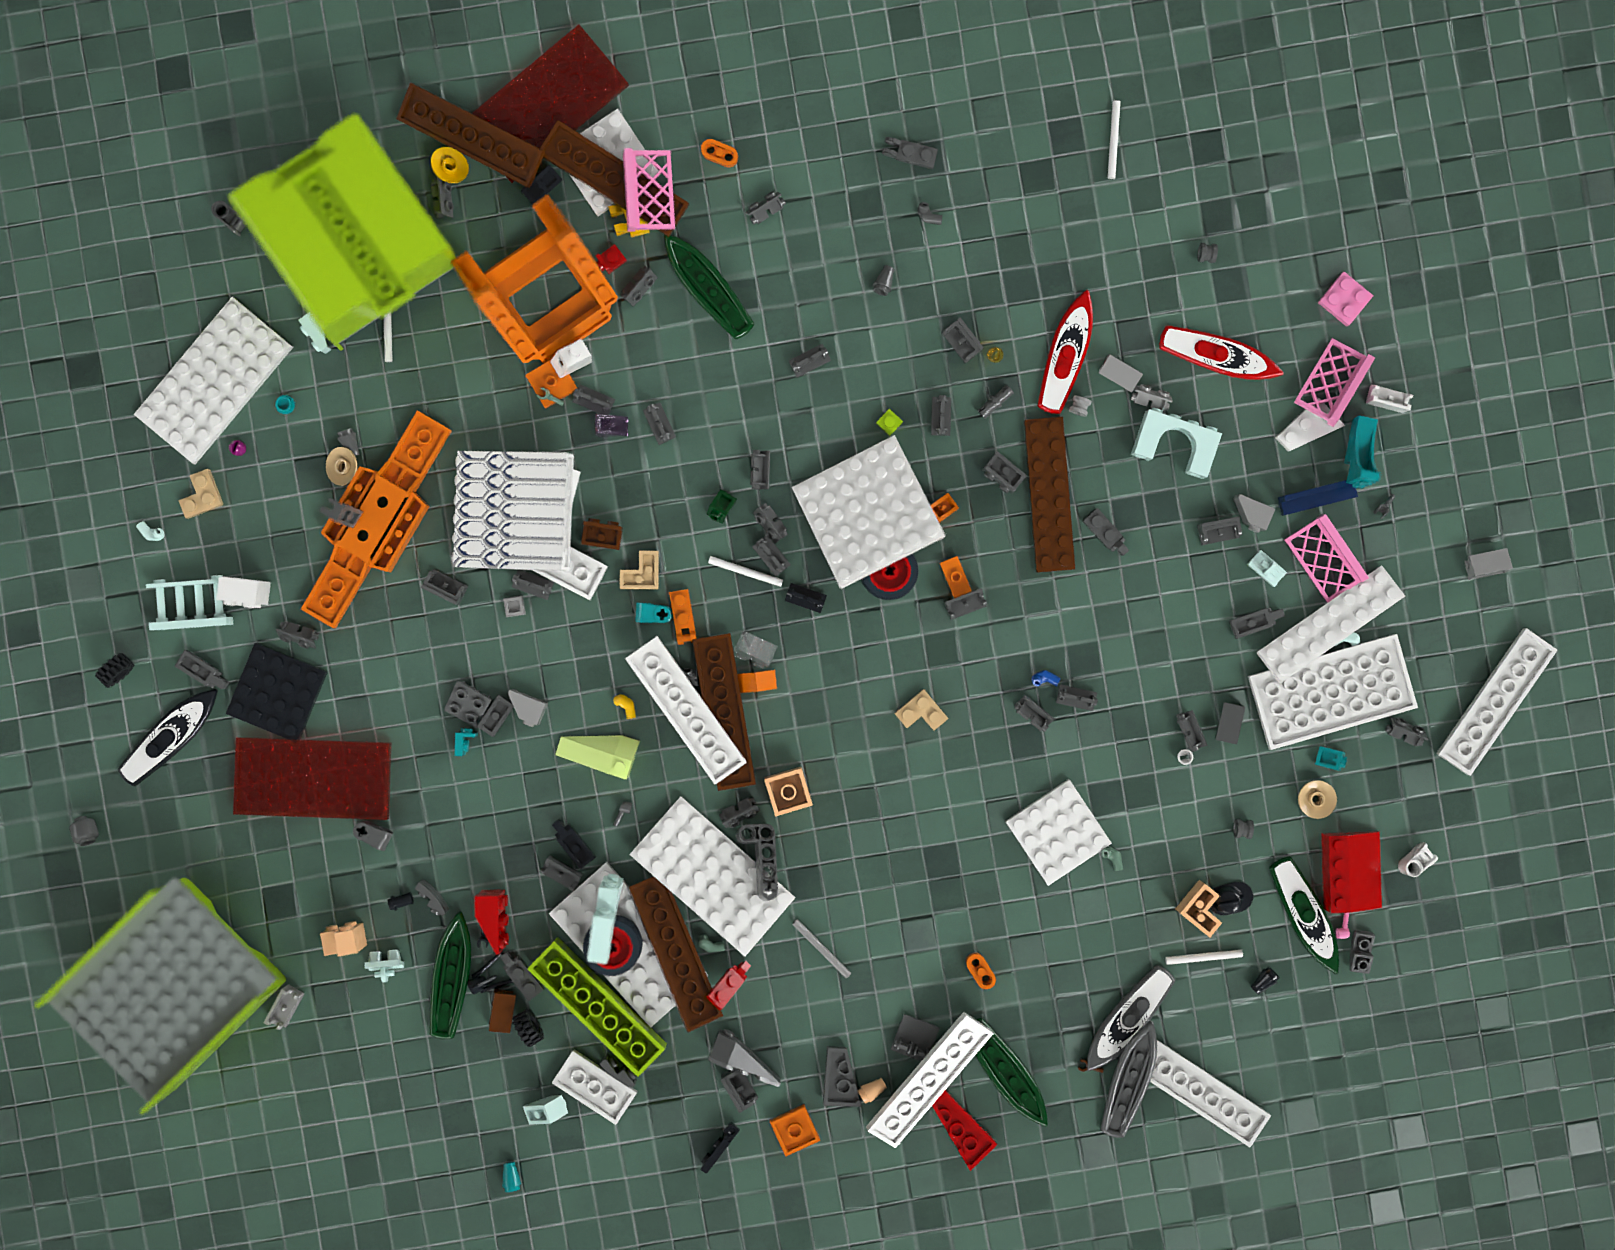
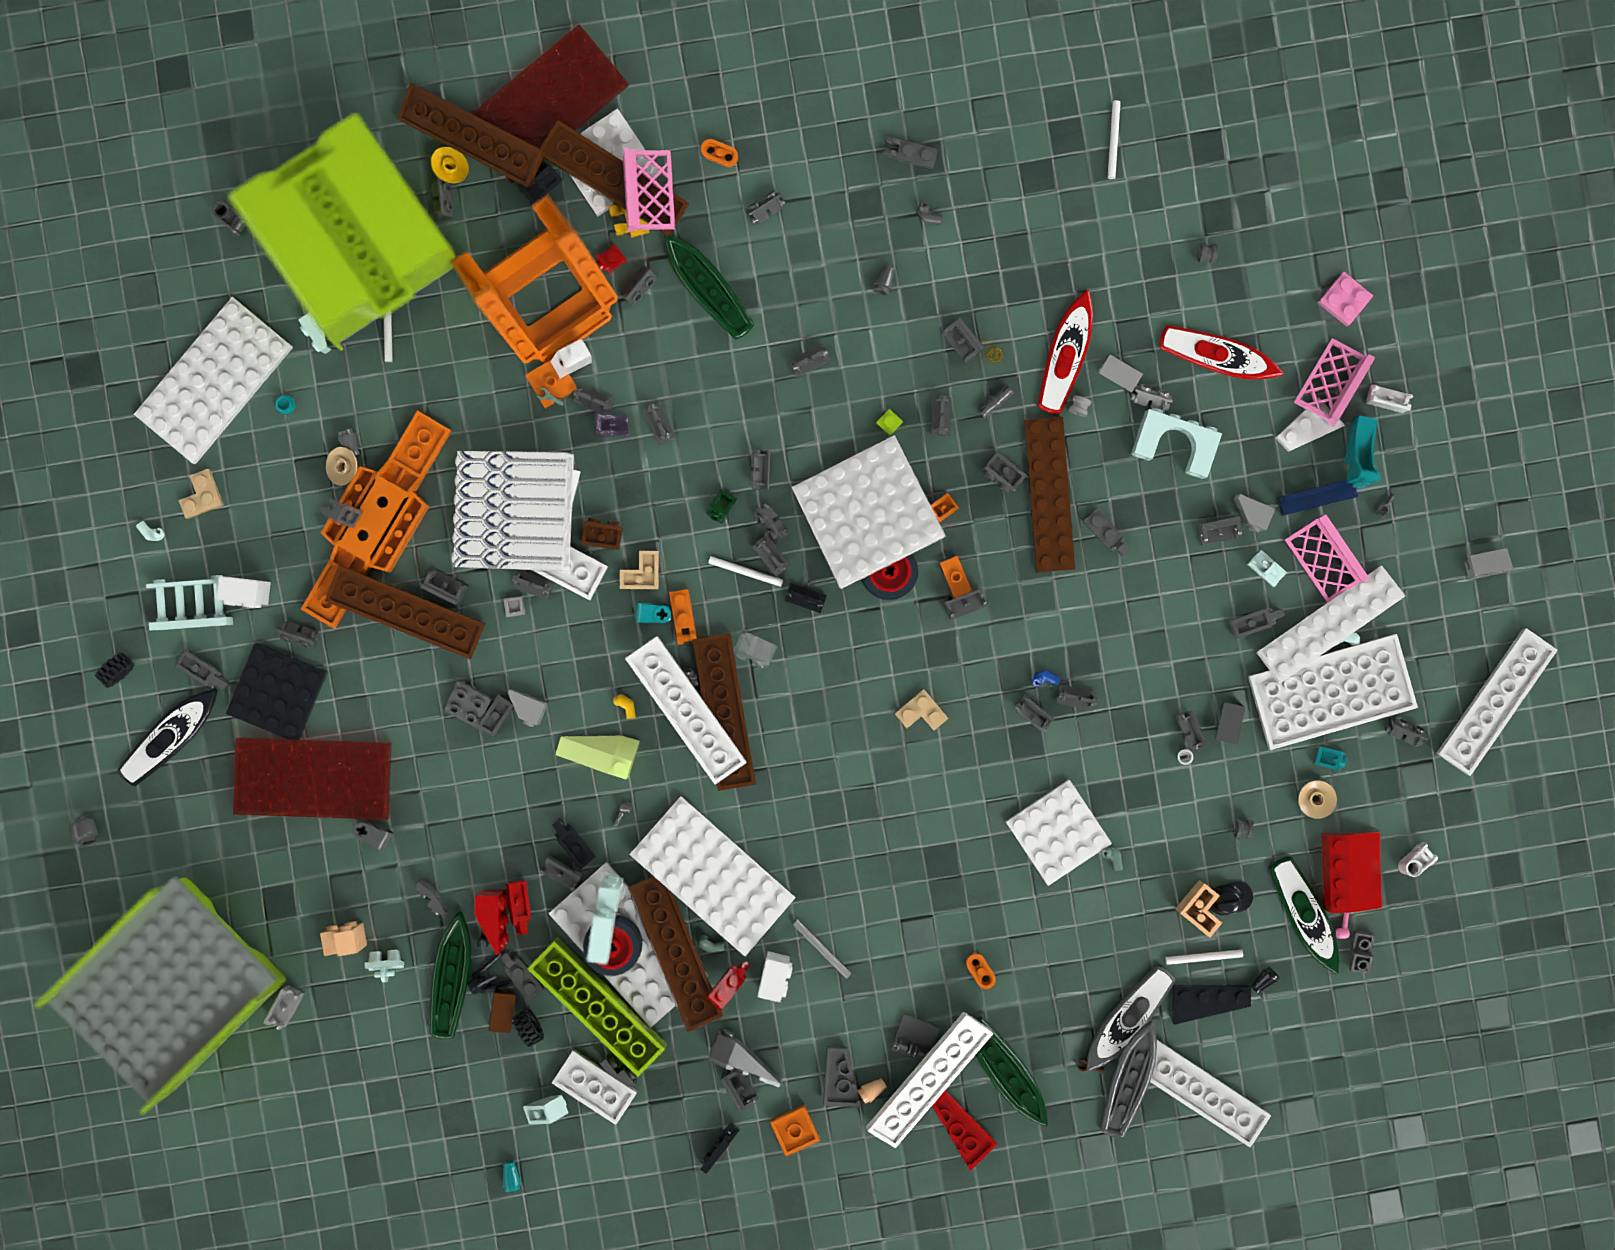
magenta hinge [229,440,246,456] -> none
black pin [388,892,414,911] -> none
teal bracket [454,728,478,756] -> none
dark grey hinge [719,797,760,828] -> none
dark grey beam [736,824,778,901] -> none
orange slope [738,670,777,693] -> none
light nougat brick [764,766,813,816] -> none
none -> reddish brown plate [325,565,486,659]
none -> red hinge [505,879,531,935]
none -> white brick [758,951,793,1002]
none -> black wing [1173,985,1251,1025]

